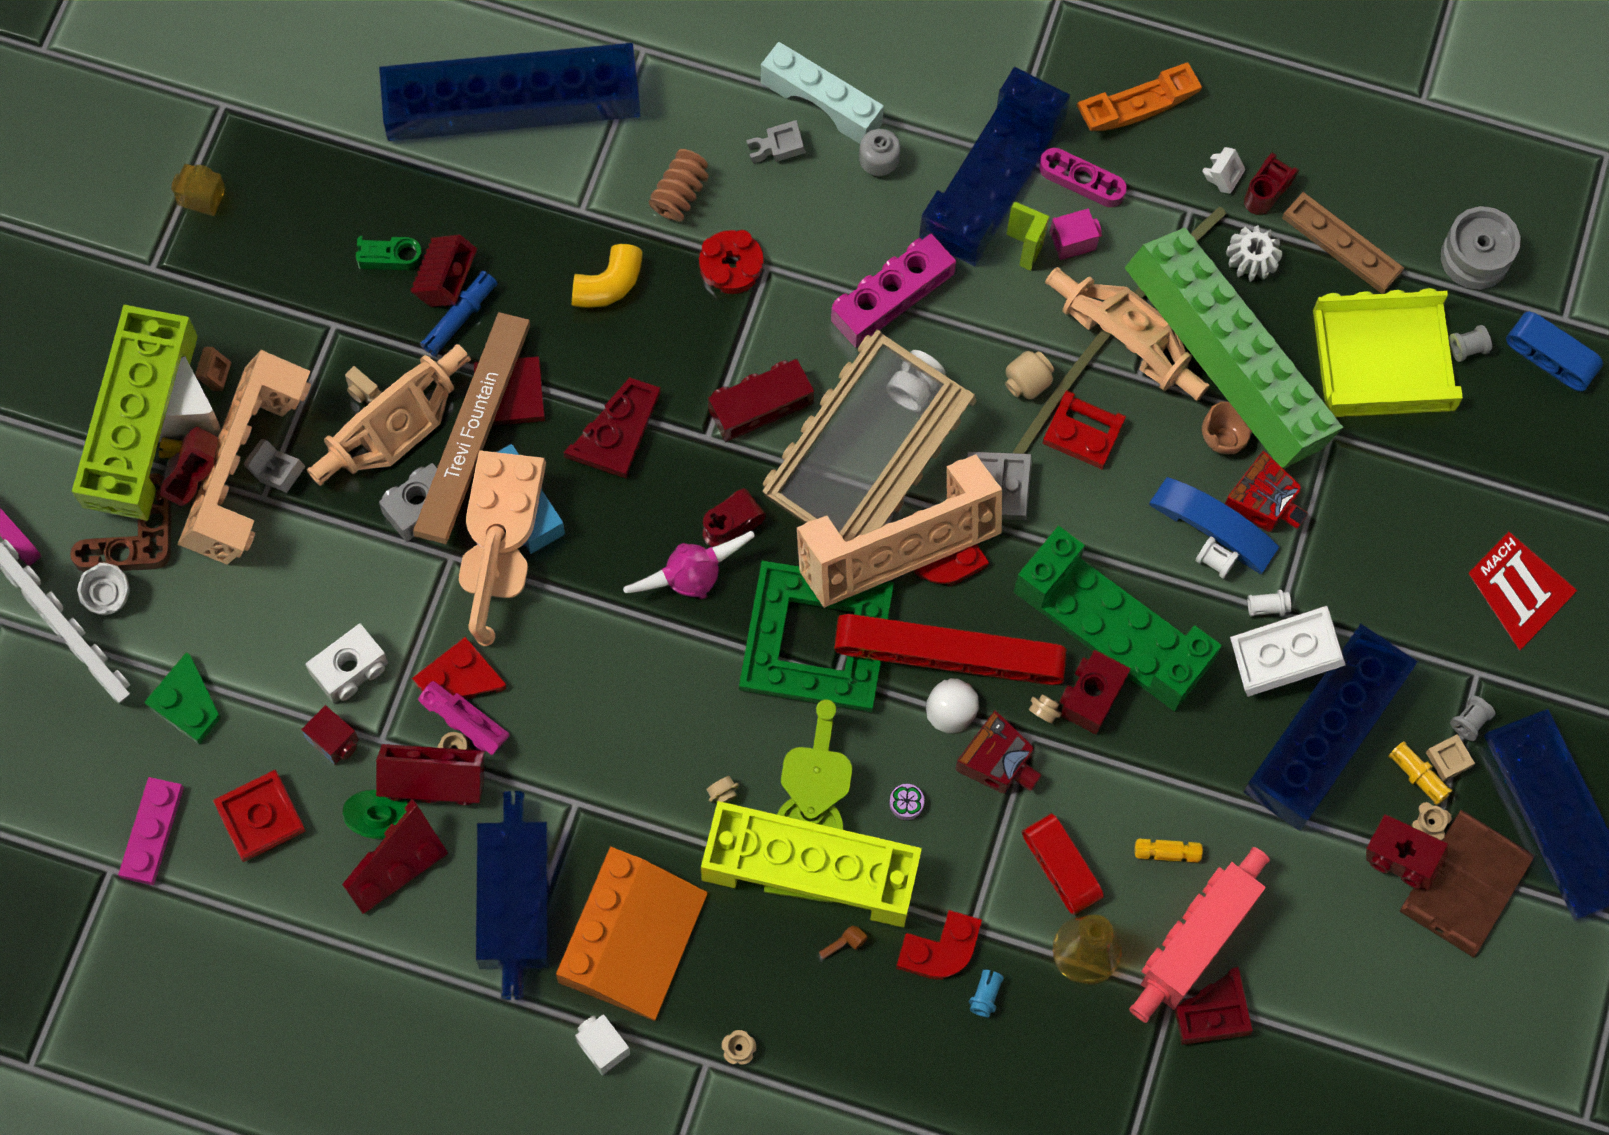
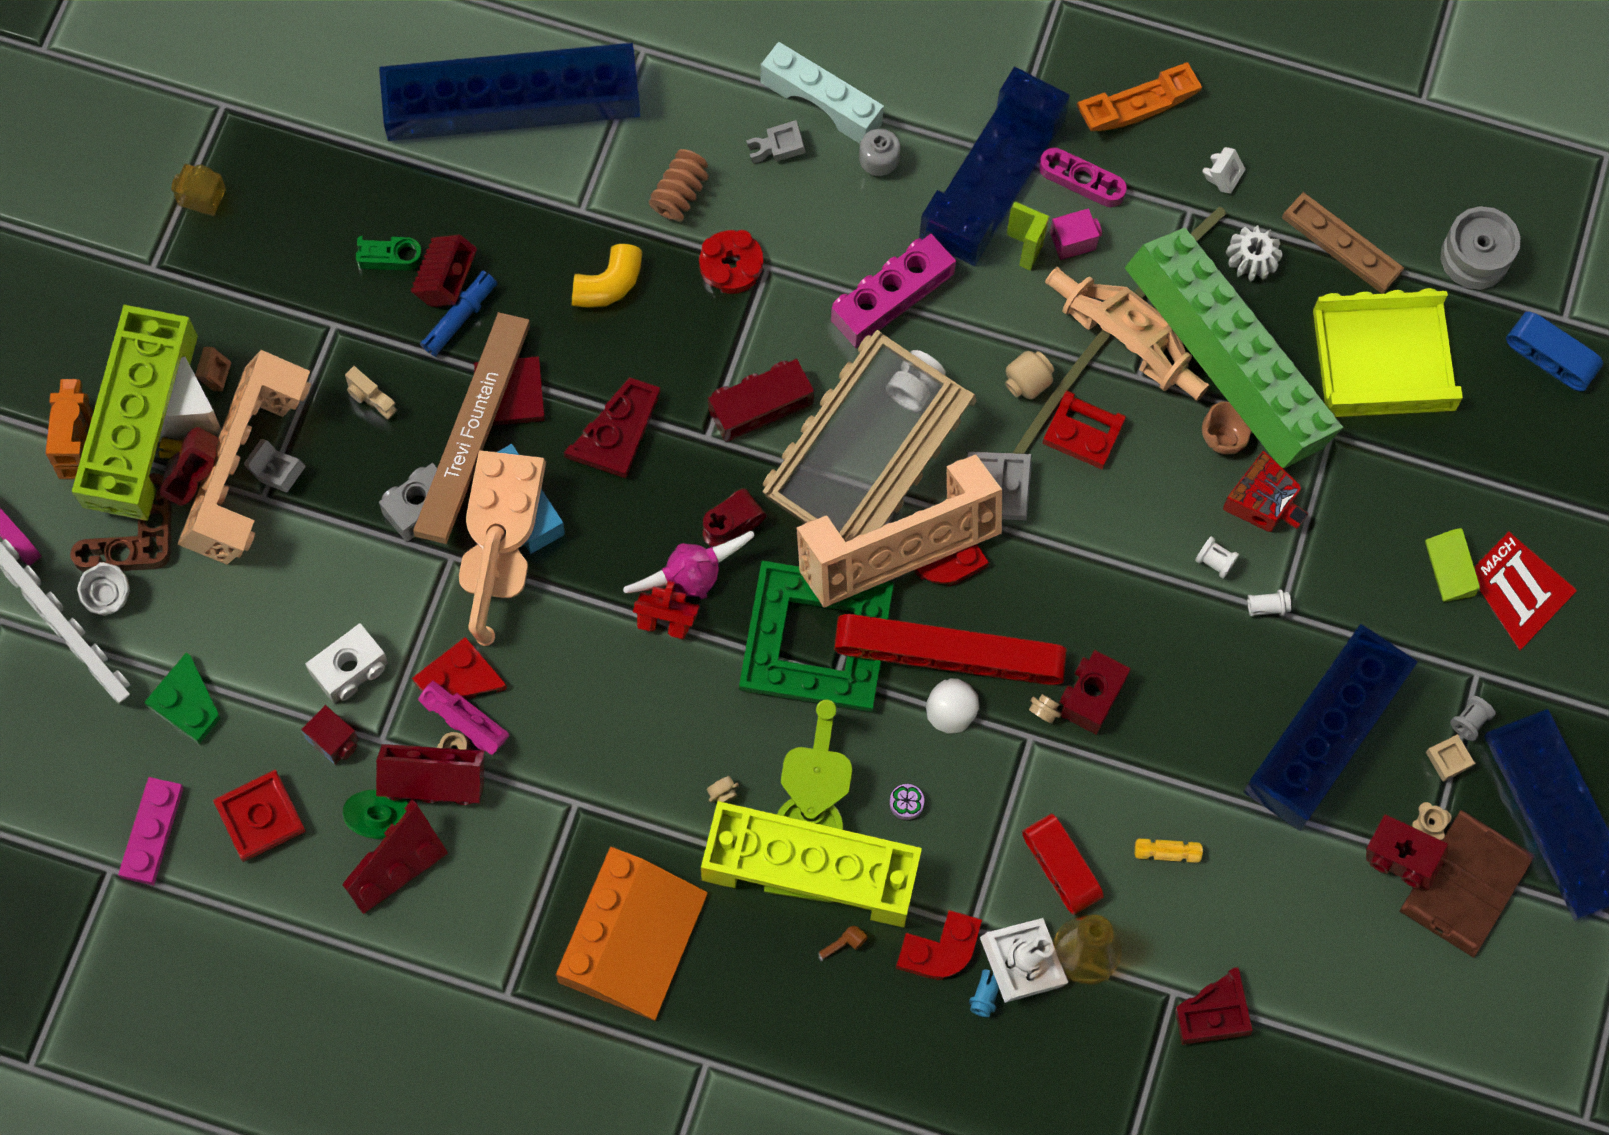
light nougat plate [307,344,471,486] -> none
clear blue brick [476,791,550,1000] -> none
white brick [575,1014,630,1075] -> none
tan plate [722,1030,756,1065] -> none
dark red torso [955,710,1042,794] -> none
green plate [1013,525,1222,712] -> none
coral brick [1129,847,1270,1023] -> none
blue slope [1149,477,1279,574] -> none
white tile [1230,606,1345,696] -> none
dark red piece [1244,152,1299,215] -> none
yellow pin [1389,741,1453,806] -> none
light grey bush [1449,325,1492,362] -> none
none -> orange hips [45,379,93,479]
none -> red hips [633,580,699,639]
none -> white plate [980,918,1068,1003]
none -> lime slope [1425,528,1480,602]

